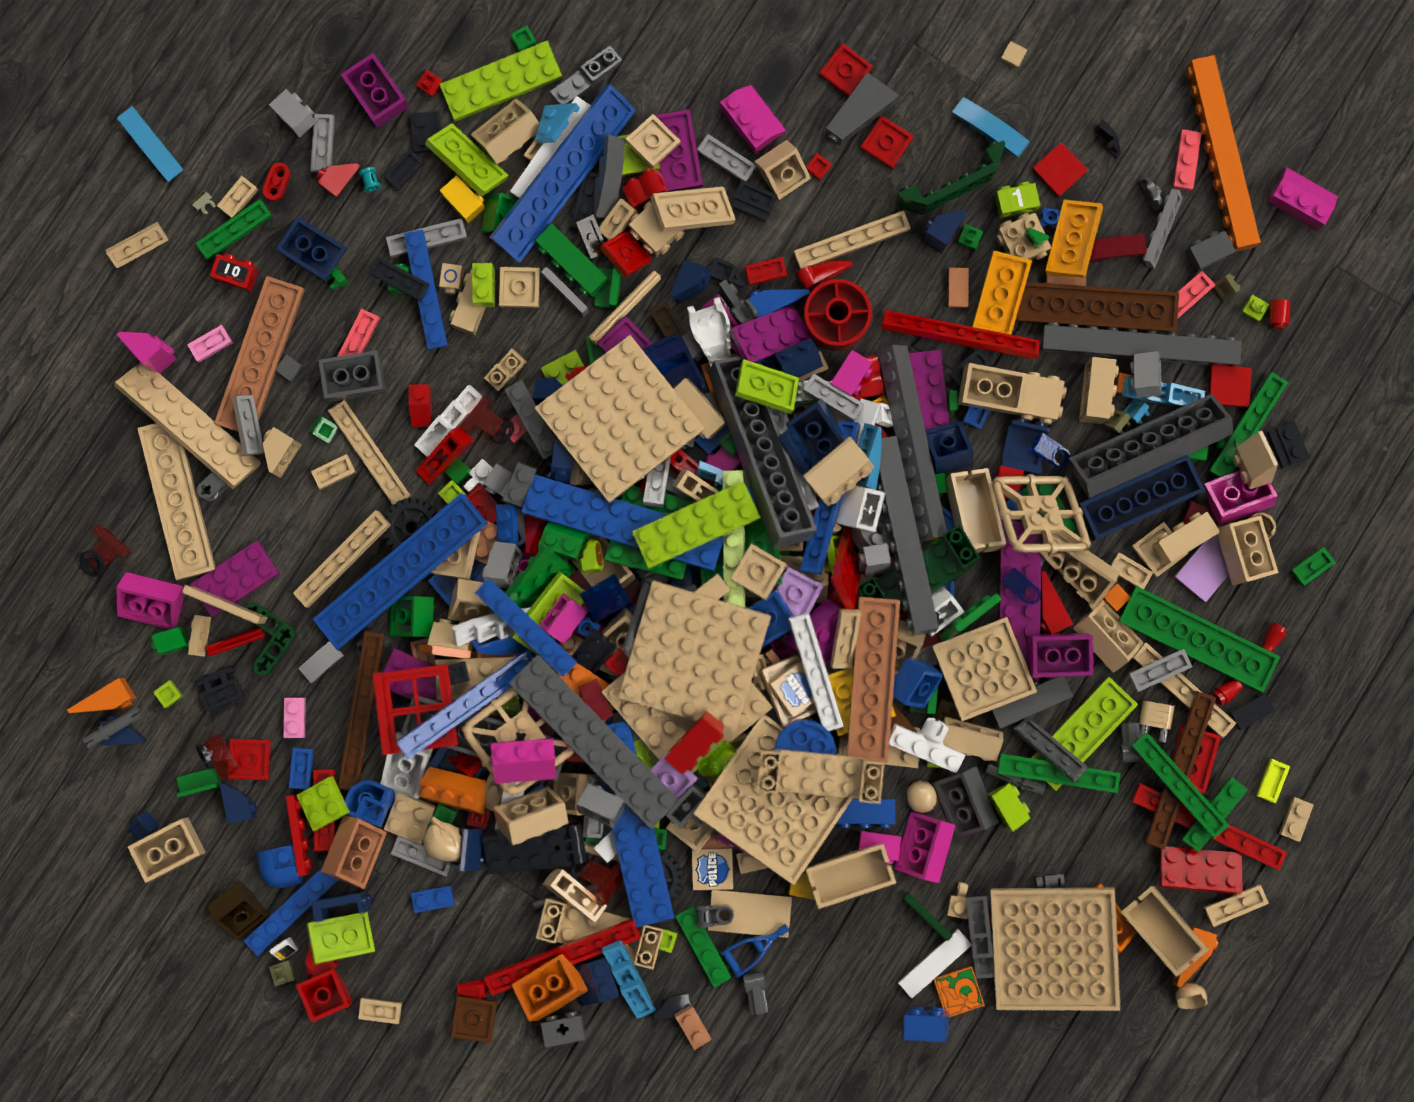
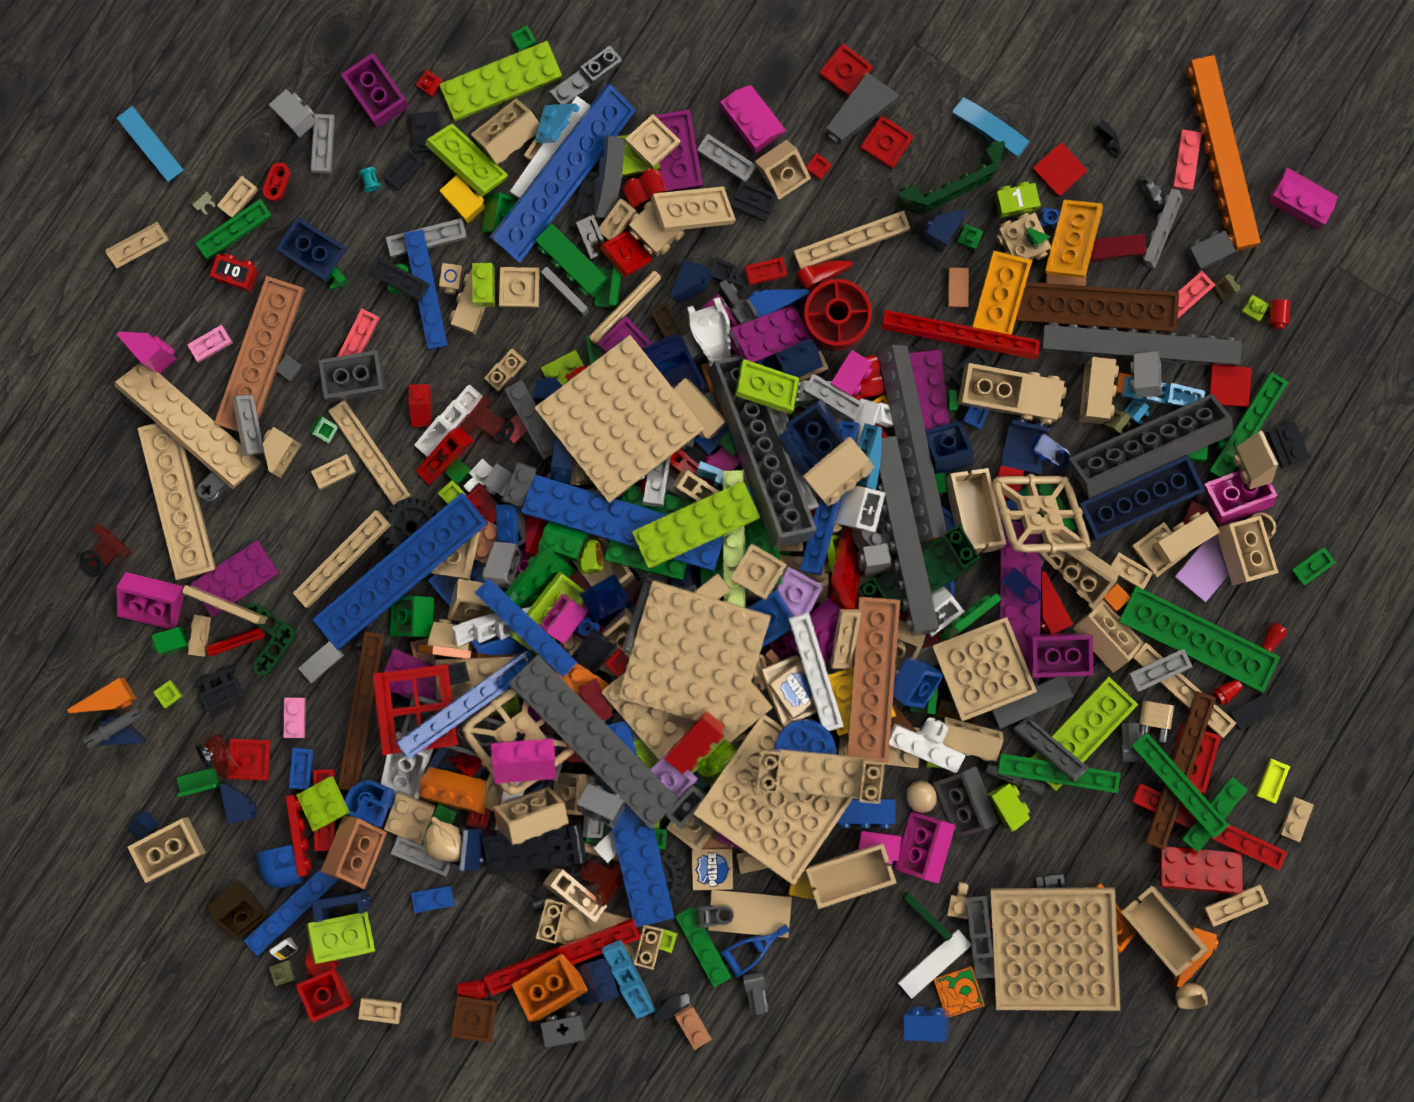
slope [315,163,360,197] -> none
tan tile [1001,41,1027,69] -> none

